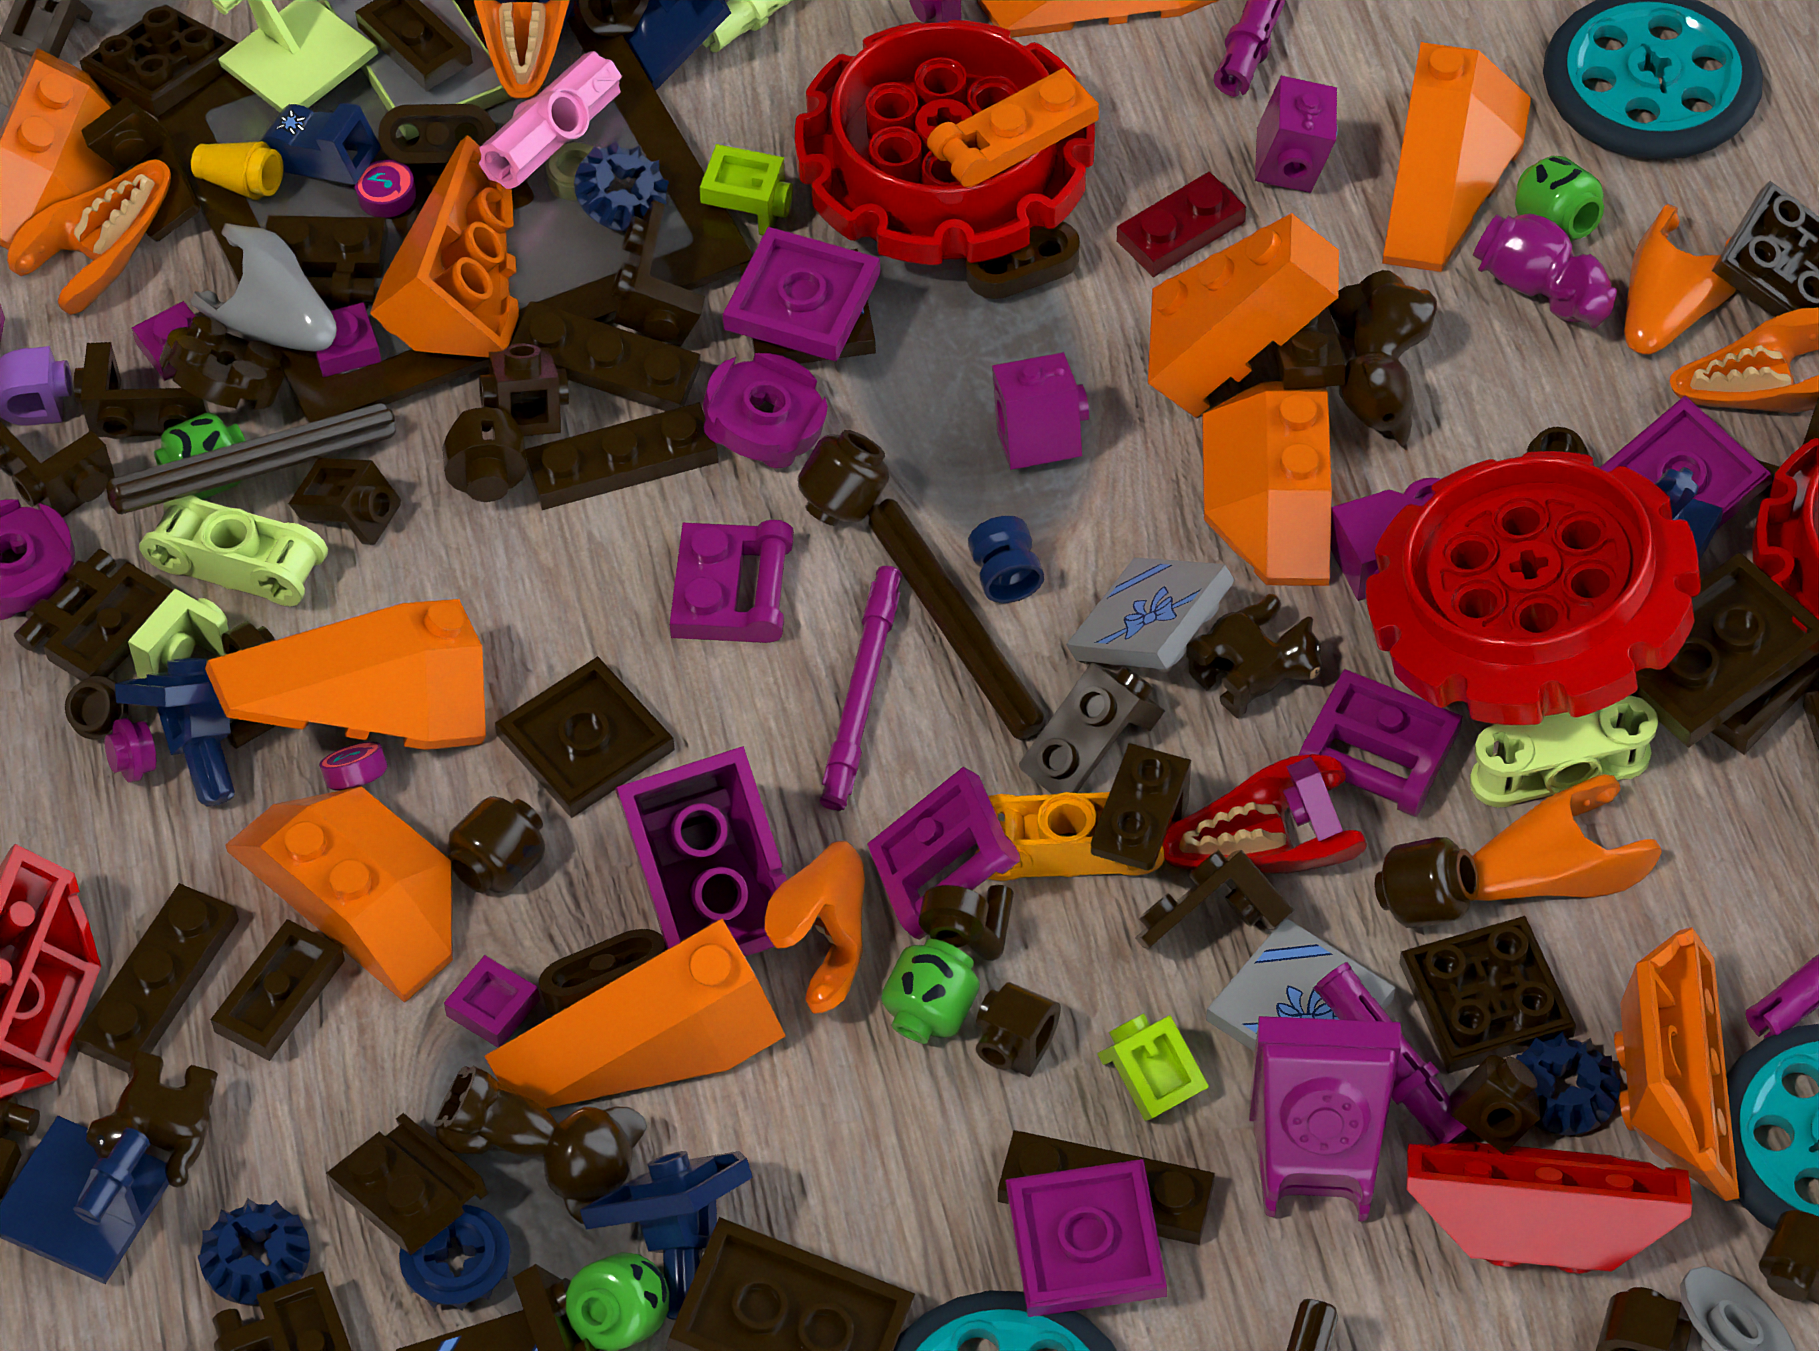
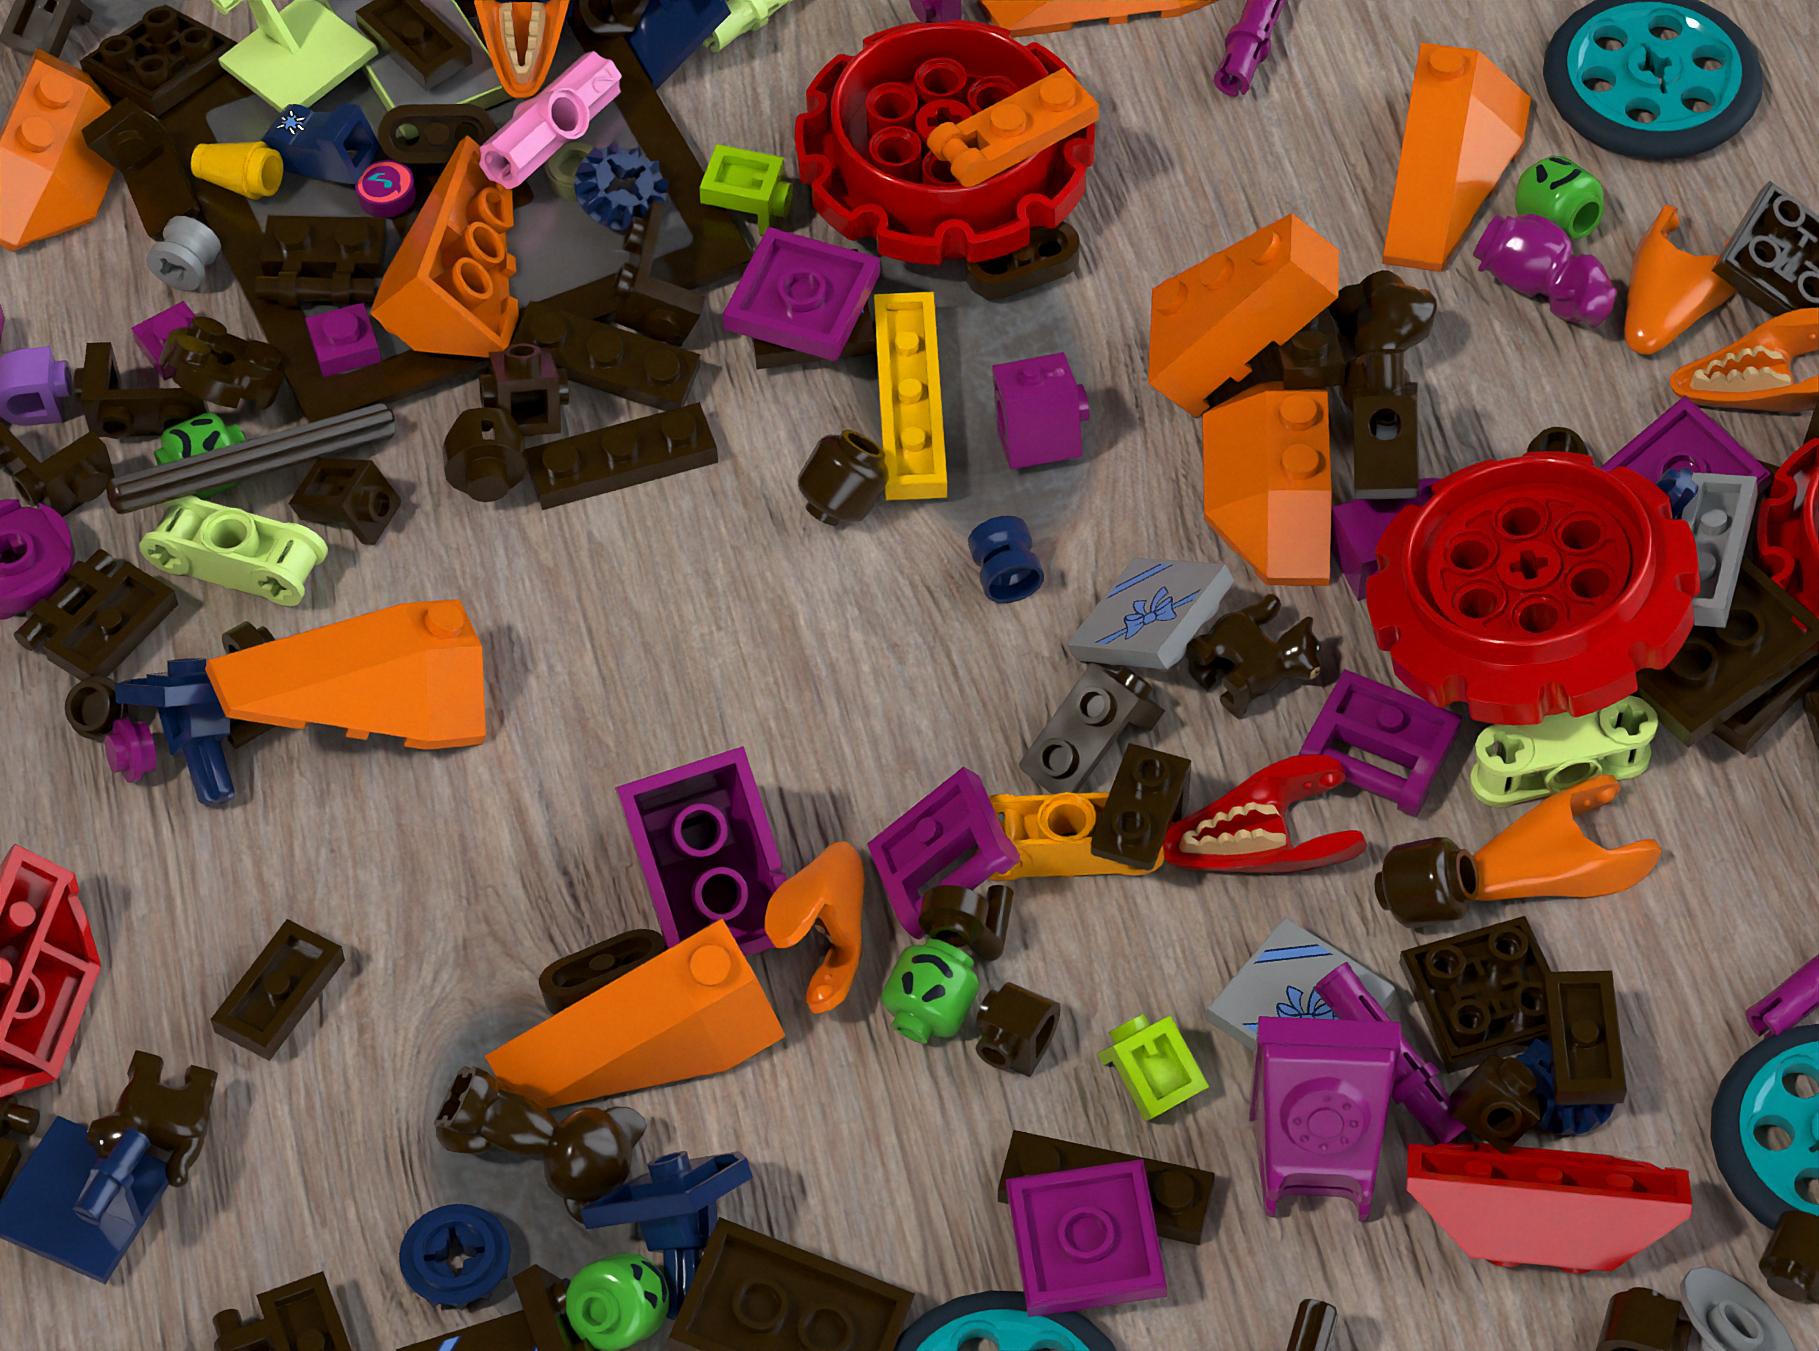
orange animal [7,159,171,315] -> none
dark brown plate [74,883,239,1073] -> none
yellowish green bracket [128,589,229,678] -> none
light grey animal [191,223,337,351] -> none
dark blue gear [198,1198,311,1305] -> none
orange wedge [225,786,453,1003] -> none
magenta tile [319,741,388,791] -> none
dark brown plate [326,1113,489,1256] -> none
magenta plate [444,955,540,1048] -> none
dark brown head [448,796,545,894] -> none
dark brown tile [495,656,675,818] -> none
magenta plate [669,519,794,643] -> none
magenta plate [703,353,828,468] -> none
magenta piece [820,566,903,811] -> none
dark brown axle [868,498,1044,740] -> none
dark red plate [1116,171,1246,277] -> none
dark brown bracket [1135,849,1294,948] -> none
magenta head [1255,75,1338,193] -> none
magenta plate [1283,757,1343,841] -> none
orange wedge [1614,927,1739,1201] -> none
none -> light grey wheel [146,216,221,291]
none -> yellow plate [874,292,947,500]
none -> dark brown torso [1353,349,1420,499]
none -> dark brown plate [1541,970,1627,1105]
none -> light grey plate [1681,472,1758,628]

